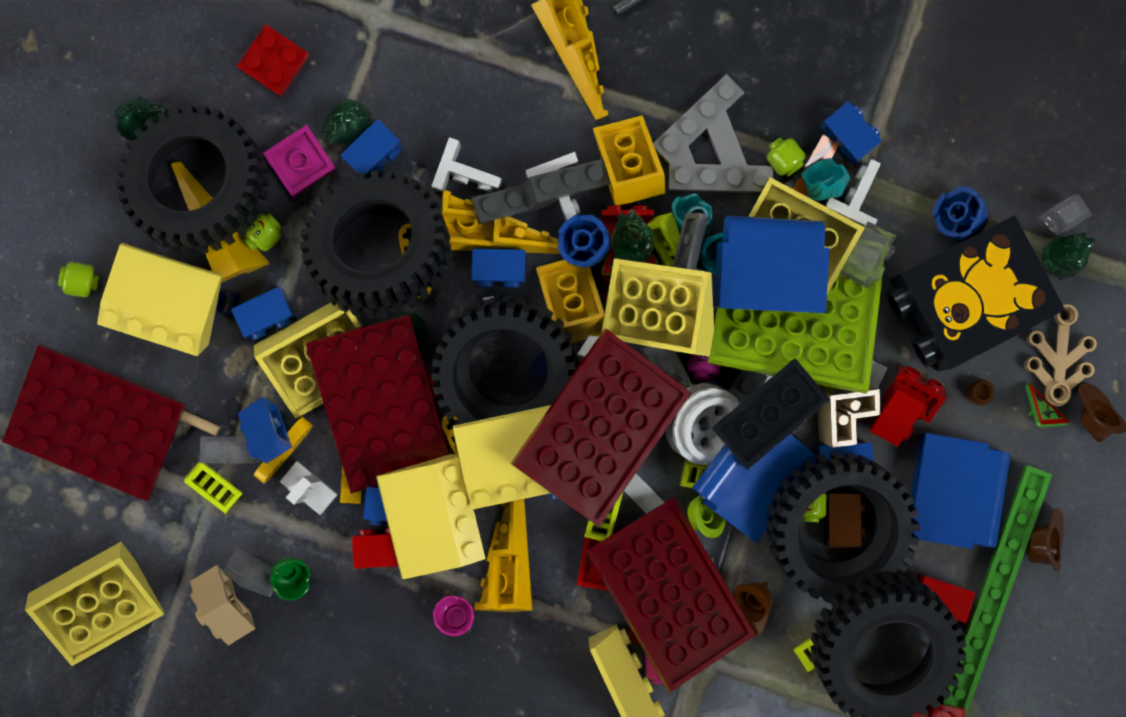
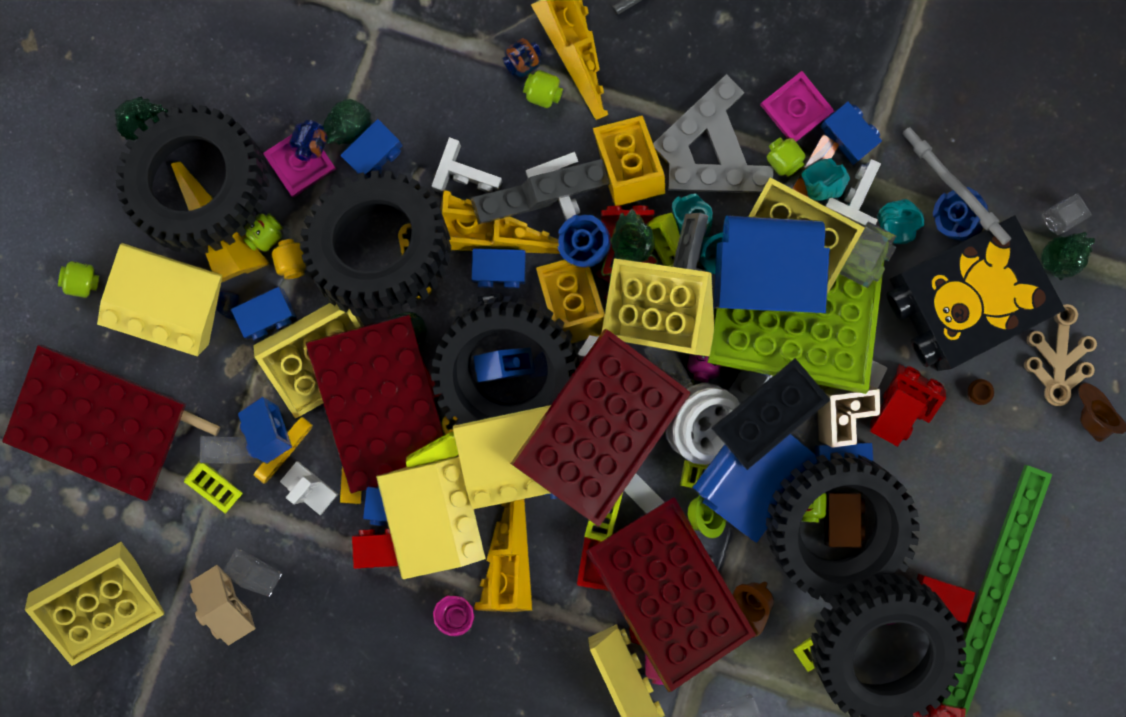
red plate [236,24,310,97] -> none
green hair [270,557,311,601] -> none
blue piece [910,433,1011,549] -> none
piece [1025,383,1070,428] -> none
reddish brown piece [1027,508,1064,572] -> none
none -> yellow head [272,239,307,280]
none -> clear blue head [289,120,328,162]
none -> neon yellow slope [406,431,459,468]
none -> blue brick [473,347,535,382]
none -> head [502,38,542,78]
none -> lime head [523,70,563,108]
none -> dark pink plate [760,71,834,142]
none -> teal hair [877,199,925,244]
none -> light grey bar [902,127,1011,245]

